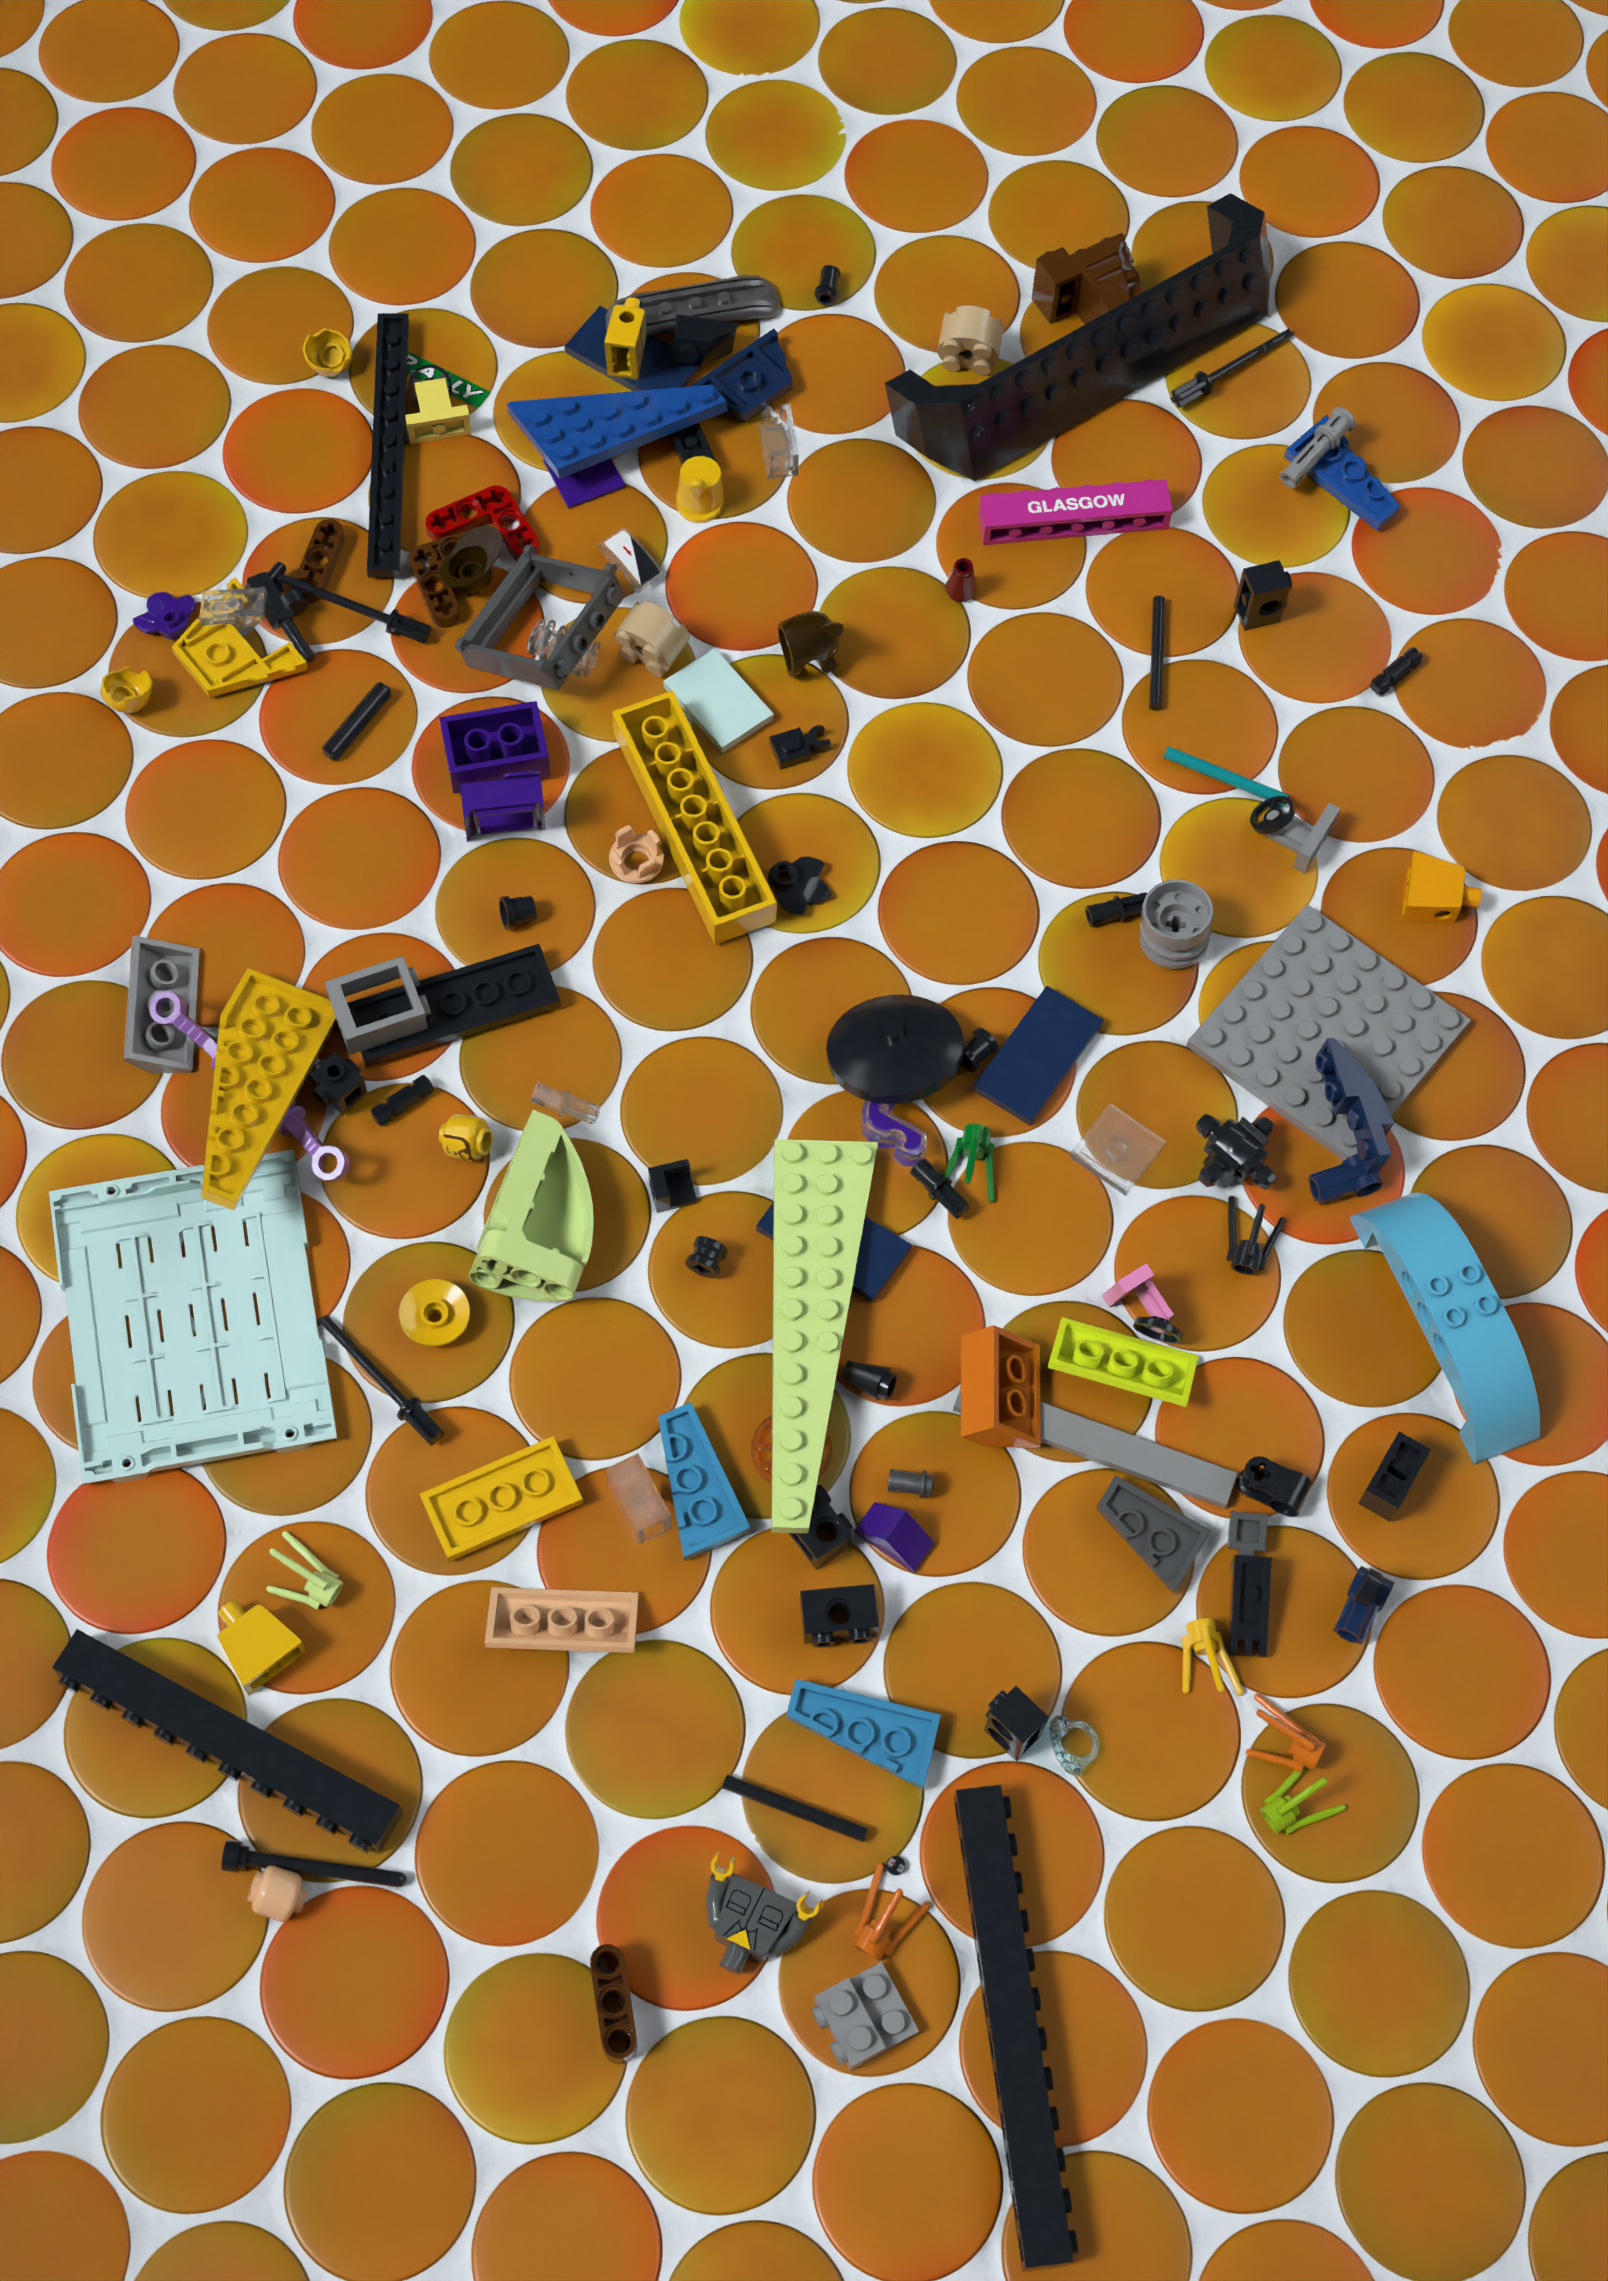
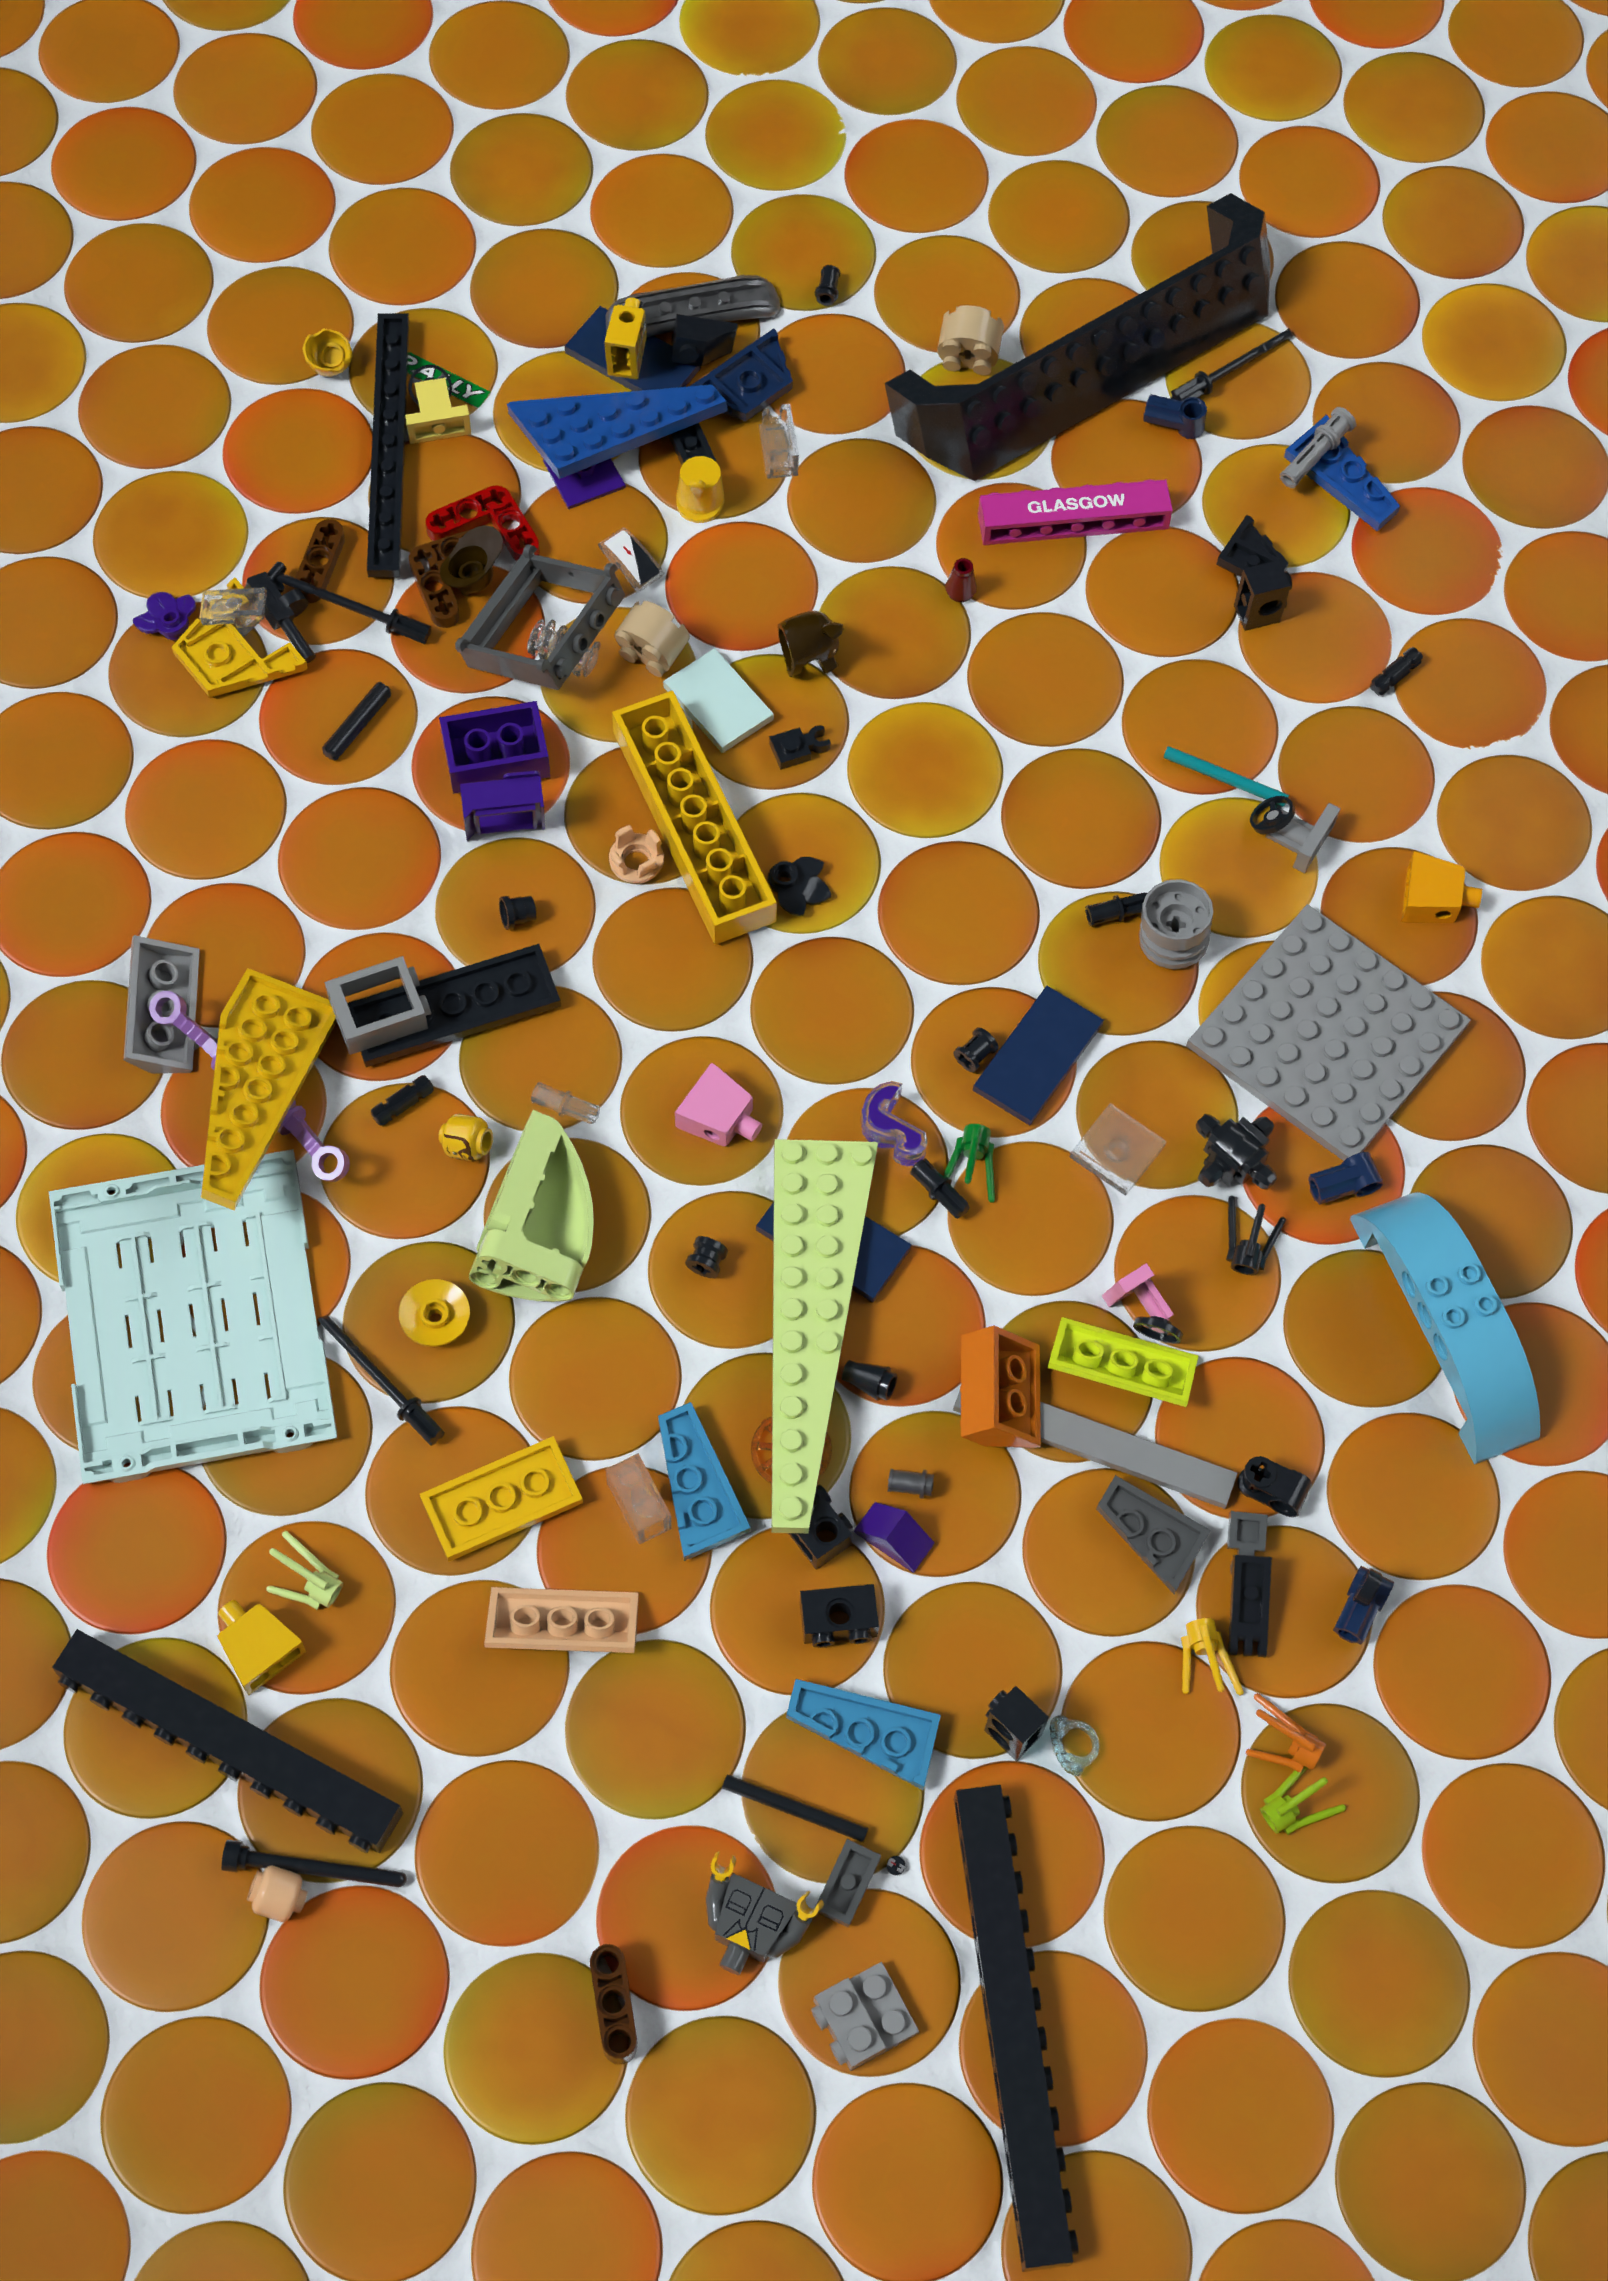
yellow hair [100,666,153,713] -> none
black brick [310,1052,367,1115] -> none
black panel [648,1159,697,1213] -> none
black dish [826,995,964,1104] -> none
orange plant [853,1863,931,1961] -> none
reddish brown brick [1031,233,1148,325] -> none
black bar [1149,596,1166,711] -> none
dark blue slope [1315,1038,1394,1173] -> none
black brick [1358,1431,1431,1522] -> none
none -> bright pink torso [675,1063,762,1146]
none -> dark grey plate [814,1839,881,1928]
none -> dark blue piece [1143,394,1207,439]
none -> black wing [1217,515,1289,577]

